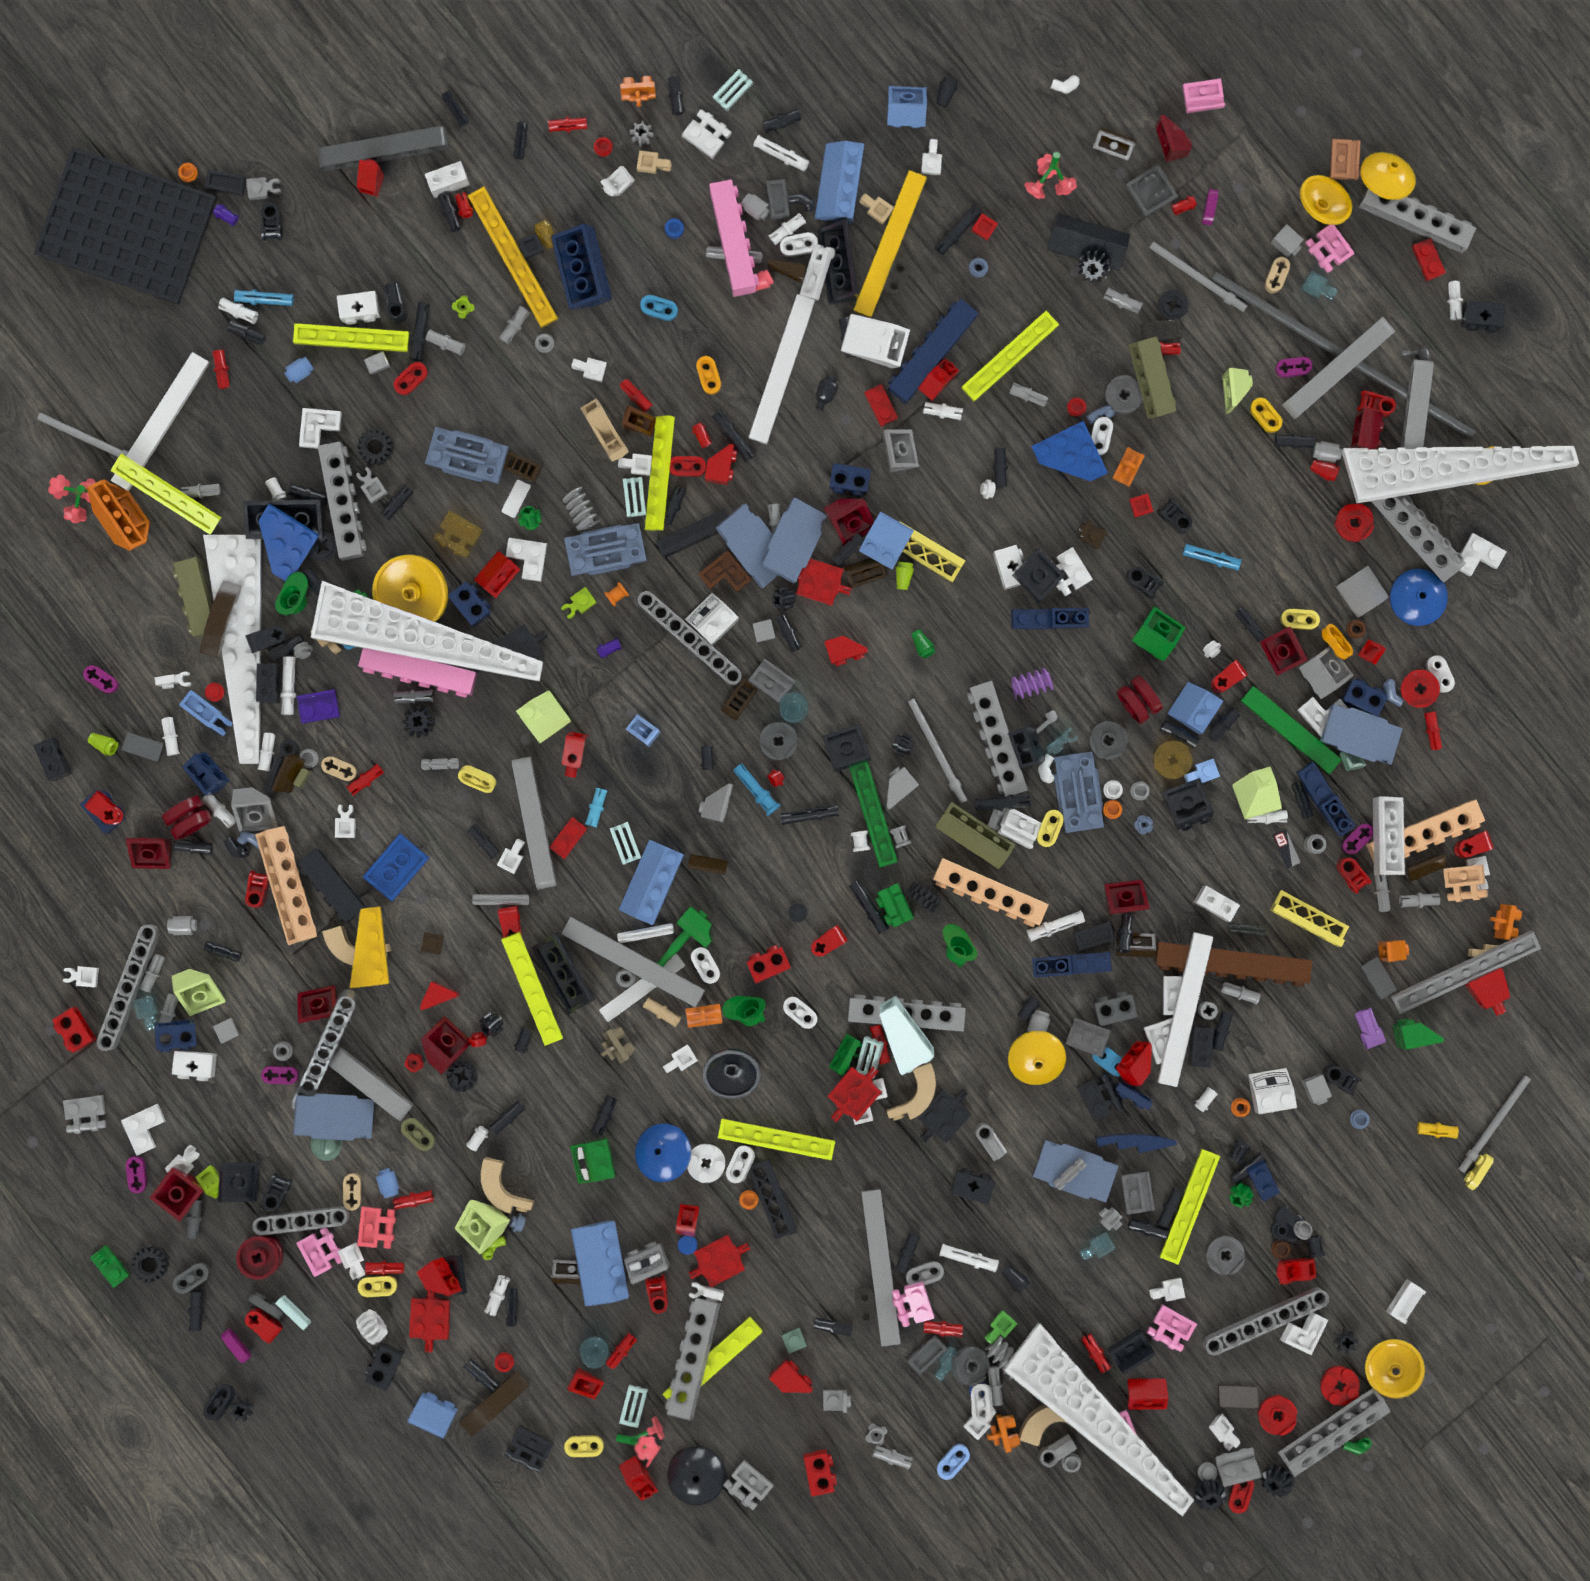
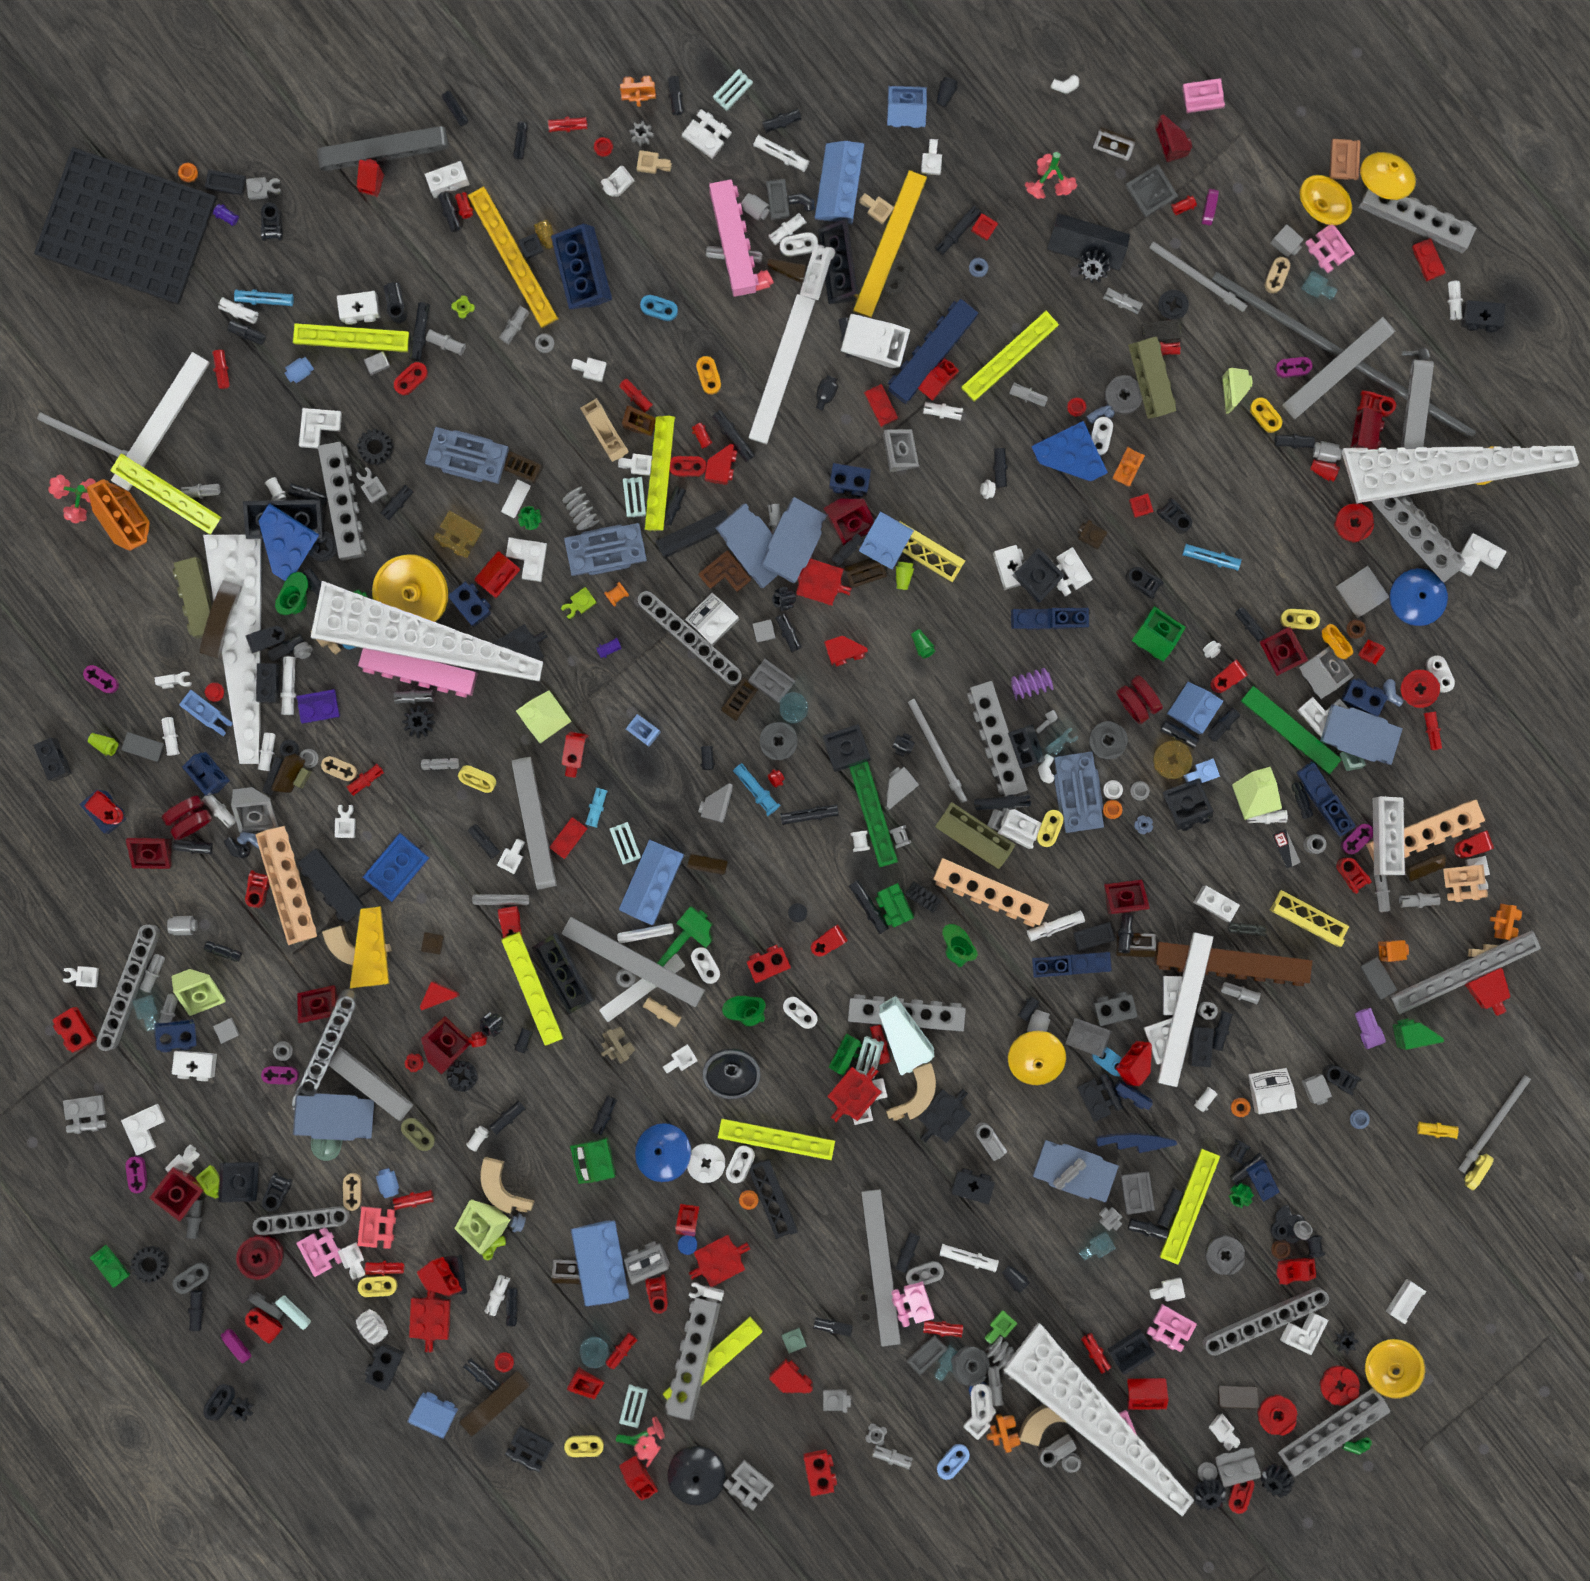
blue tile [665,218,684,239] -> none
orange hips [685,1004,723,1028] -> none

